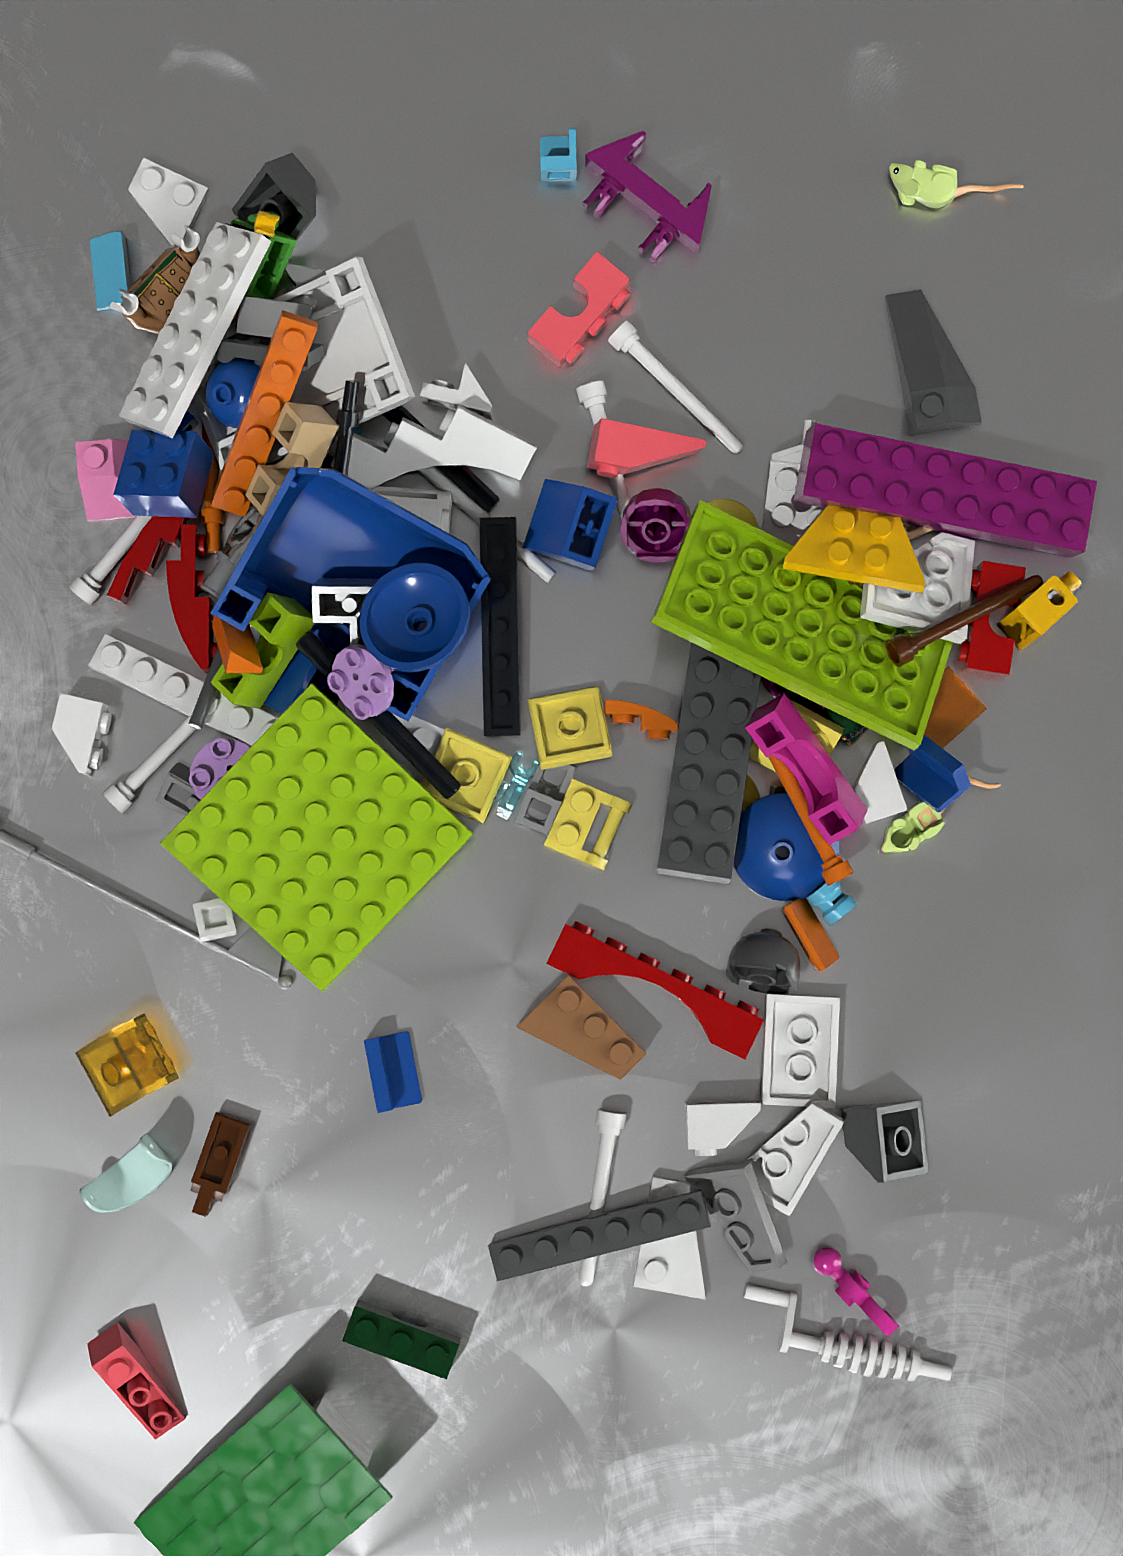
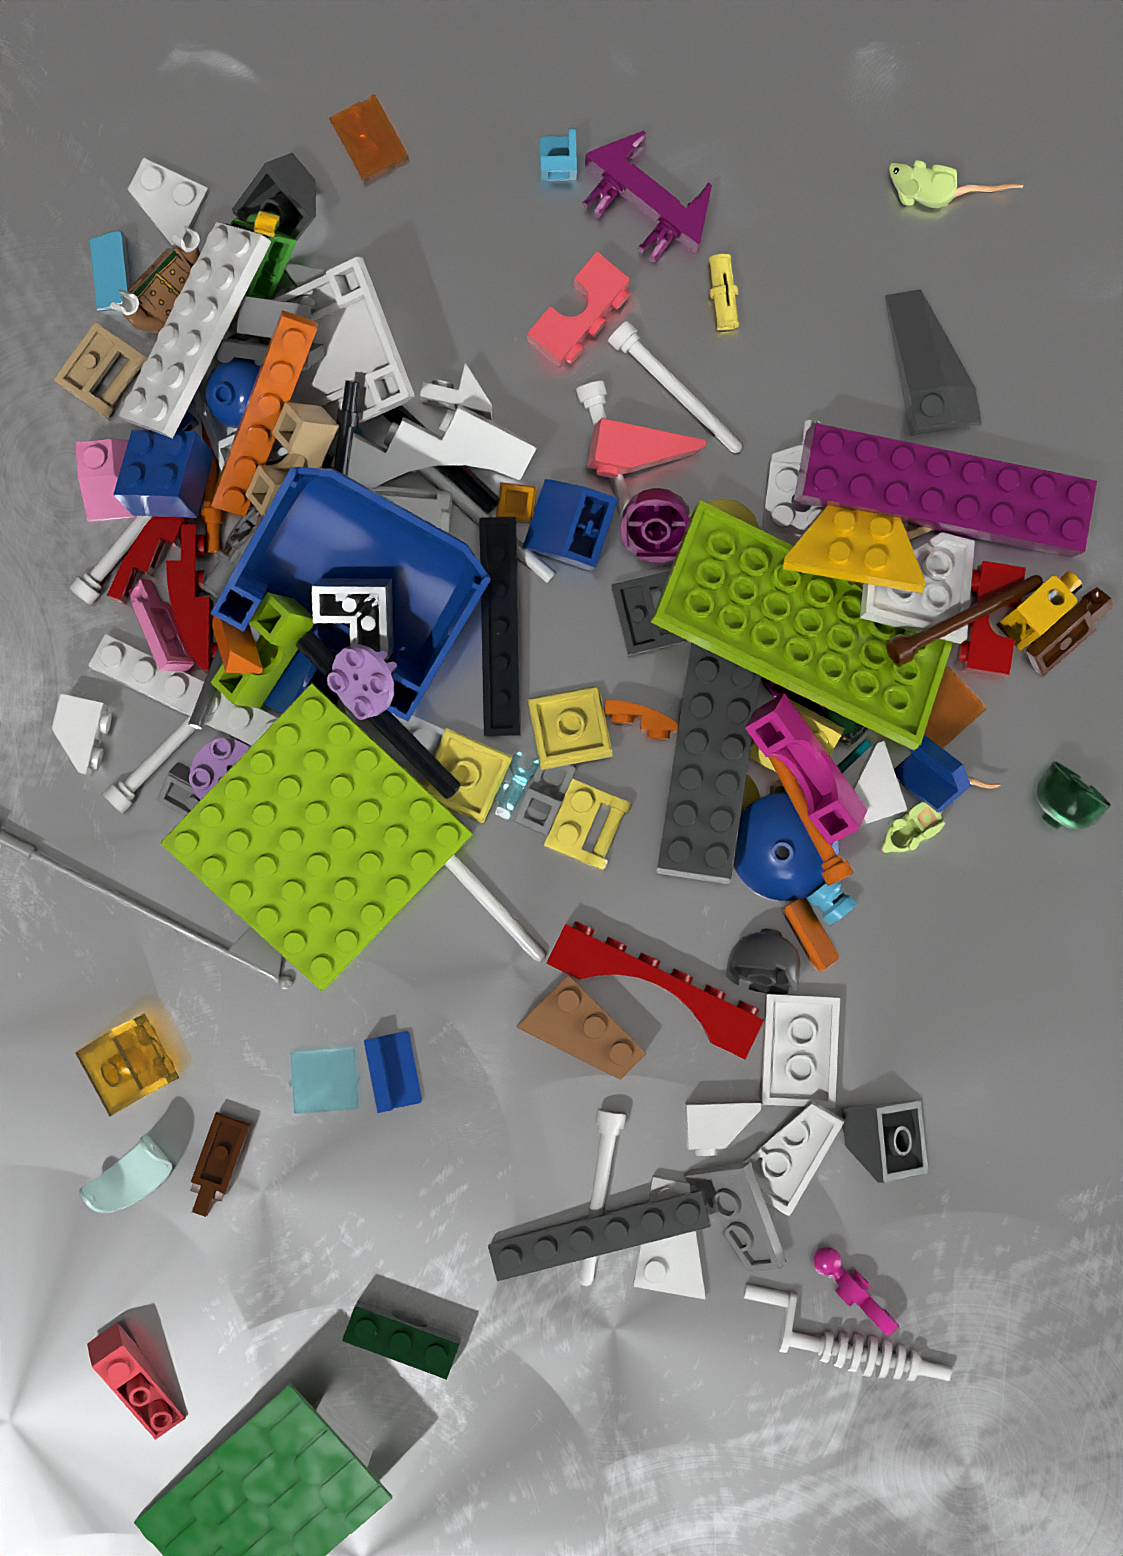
white plate [193,898,237,942] -> none
blue dish [359,563,470,672] -> none
none -> tan plate [53,322,147,419]
none -> bright pink hinge [128,579,195,671]
none -> clear light blue piece [289,1048,360,1114]
none -> clear orange plate [329,94,409,183]
none -> white piece [444,854,546,962]
none -> light orange tile [496,482,537,524]
none -> dark grey plate [611,571,690,656]
none -> light yellow pin [708,254,740,330]
none -> teal piece [837,739,872,773]
none -> reddish brown hinge [1025,587,1114,676]
none -> clear green cylinder [1036,761,1111,830]

